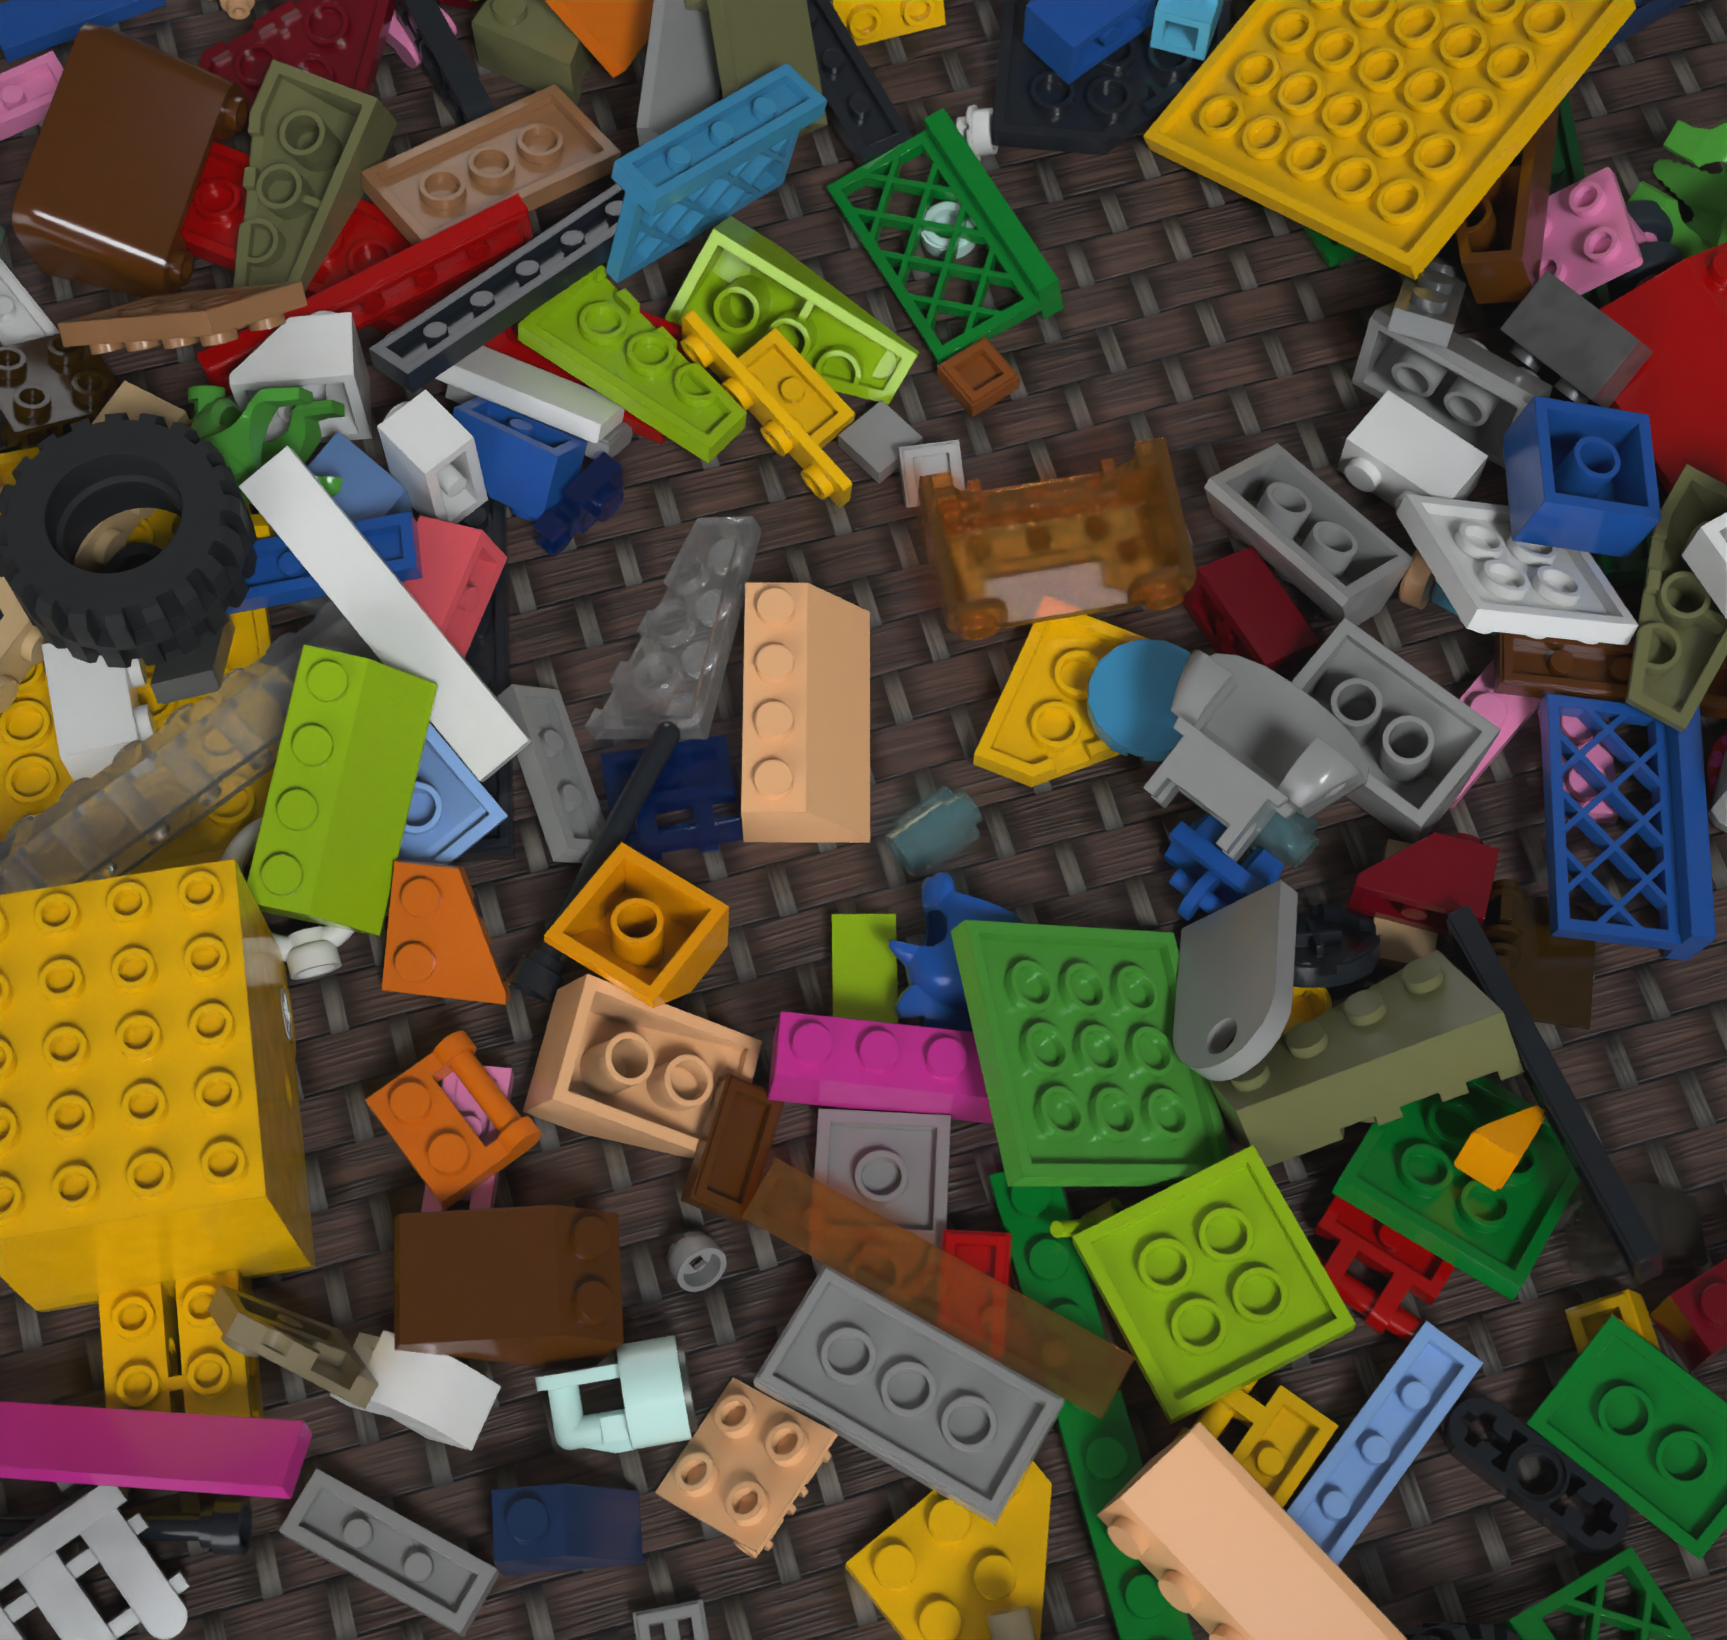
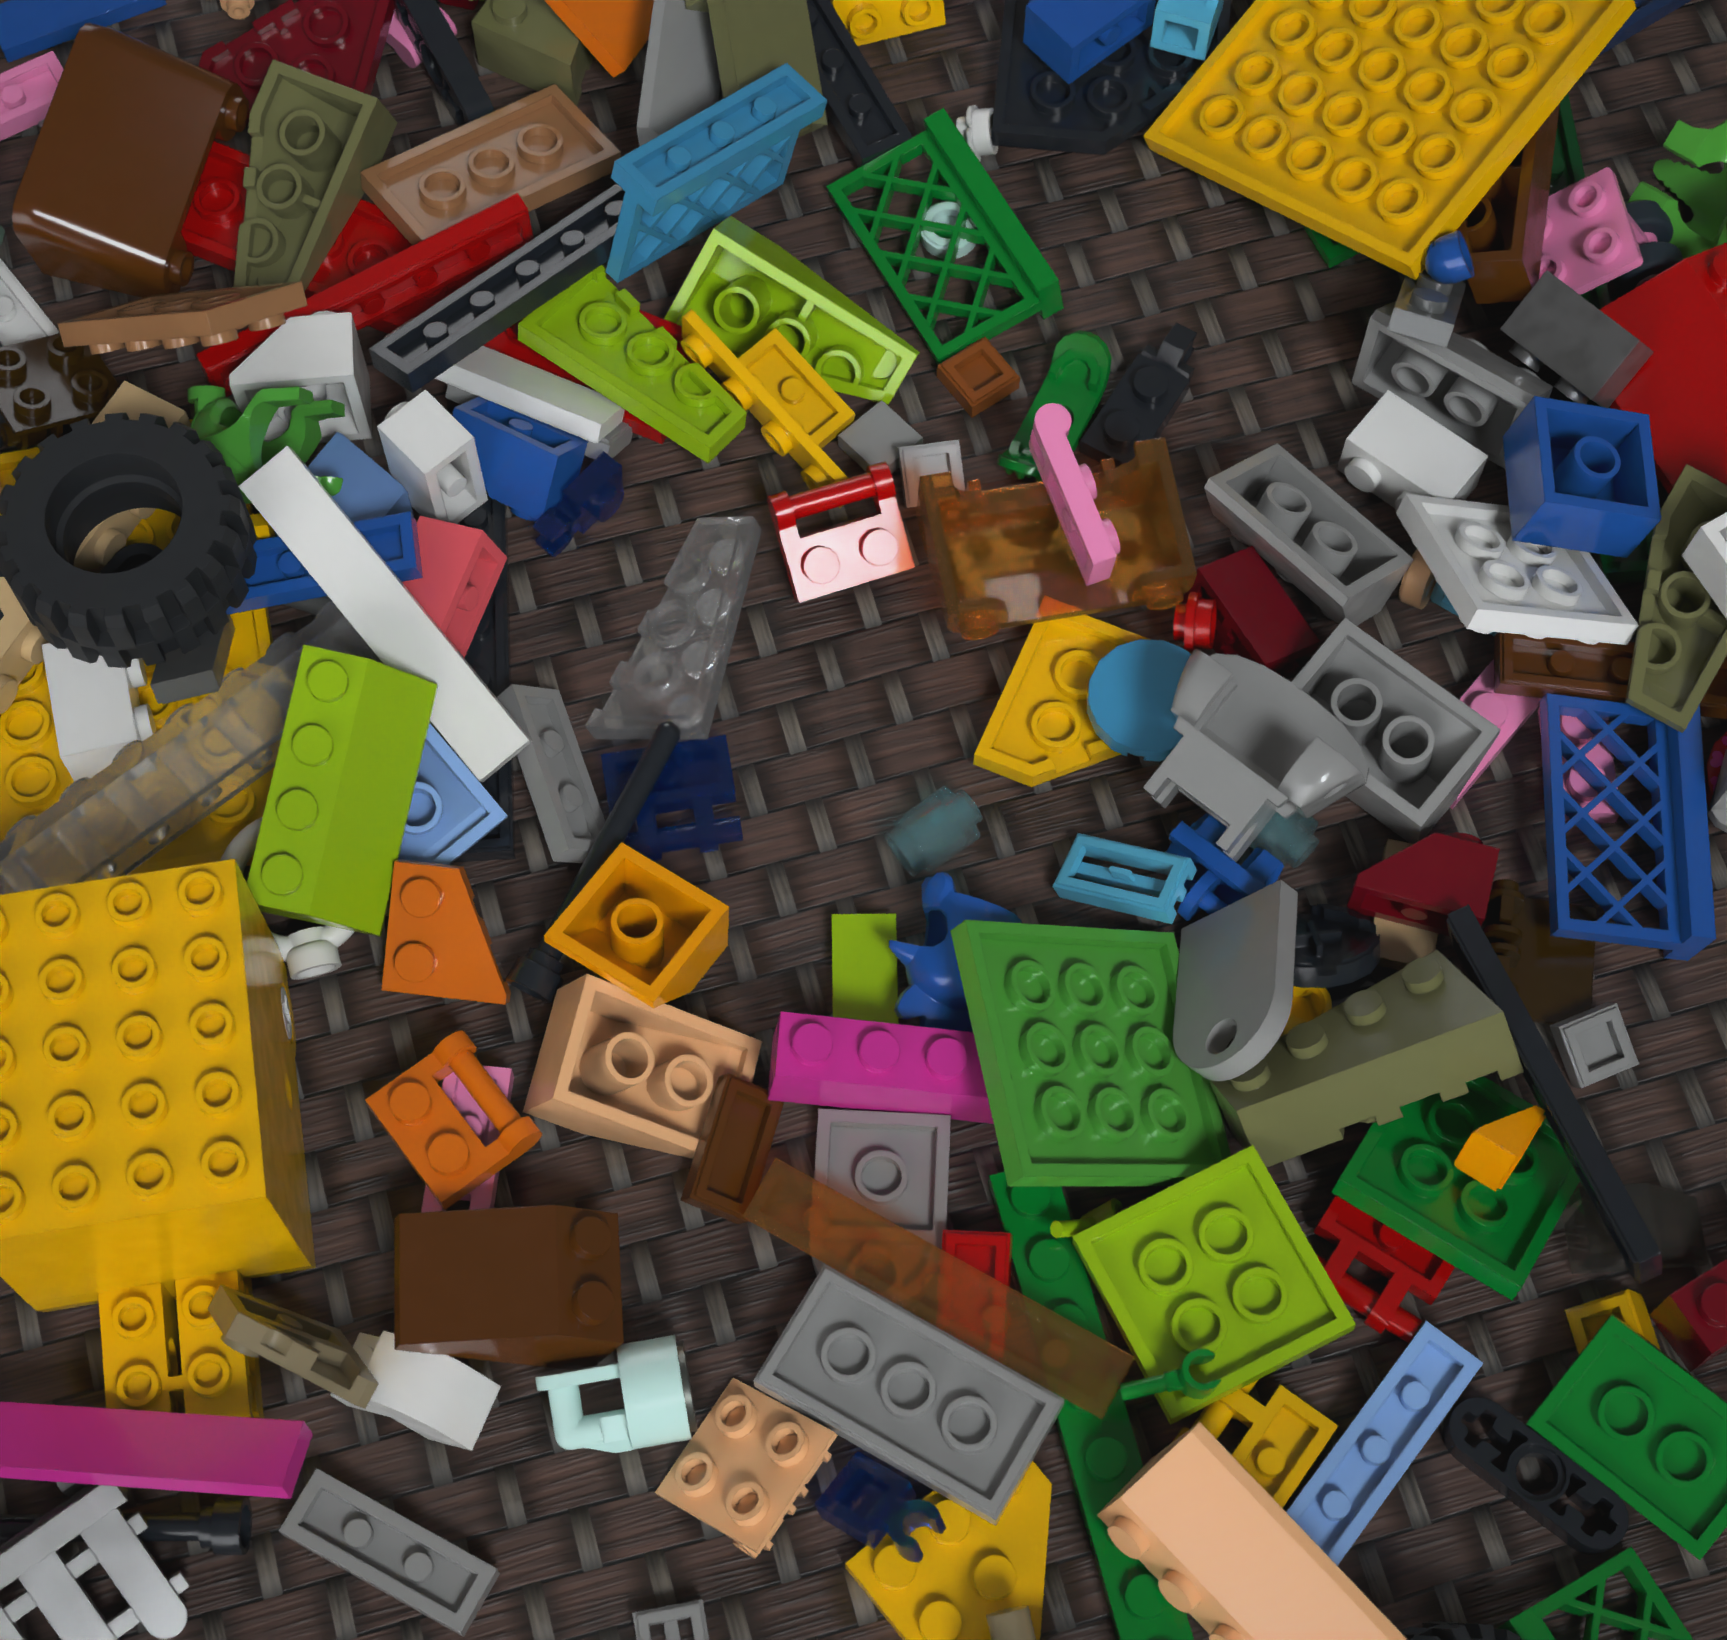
dark blue slope [491,1483,643,1576] -> none
light grey hinge [666,1231,727,1292] -> none
light nougat slope [741,582,870,843] -> none
none -> plate [767,461,915,603]
none -> clear blue plate [814,1451,946,1562]
none -> green piece [997,330,1112,484]
none -> bright pink plate [1029,403,1120,586]
none -> medium azure tile [1053,833,1197,924]
none -> black hinge [1079,322,1197,478]
none -> green hand [1119,1349,1221,1401]
none -> red plate [1173,591,1217,654]
none -> blue hinge [1425,230,1474,284]
none -> light grey tile [1550,1002,1639,1088]

